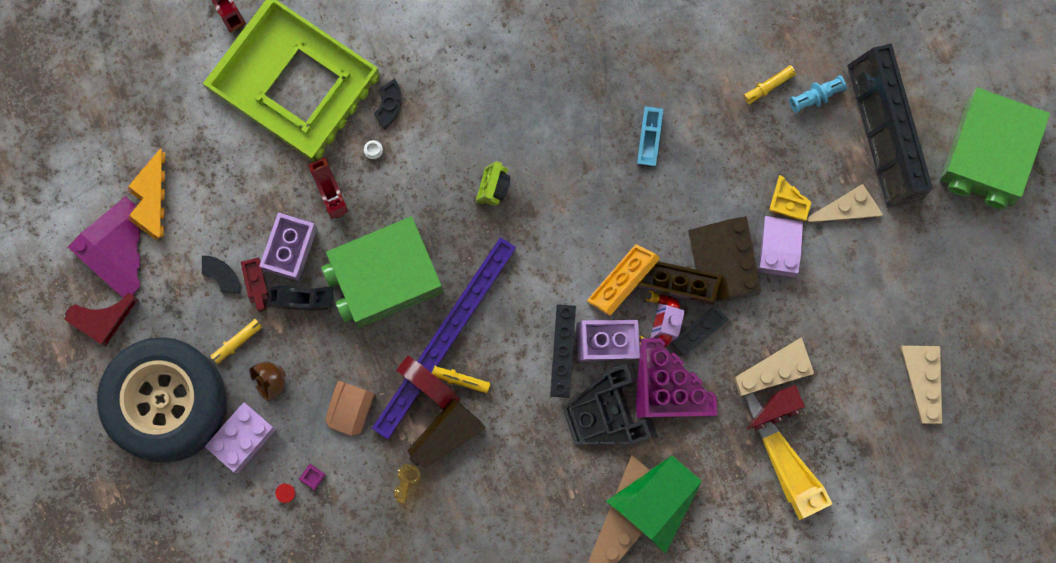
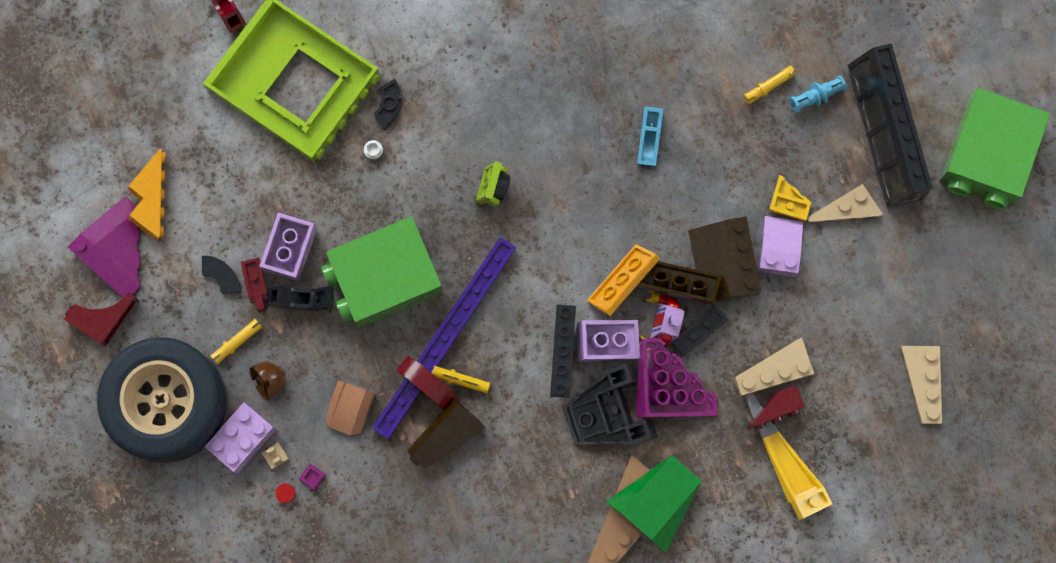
dark red arch [308,157,349,219] -> none
clear yellow plate [394,463,422,505] -> none
none -> tan tile [262,443,289,470]

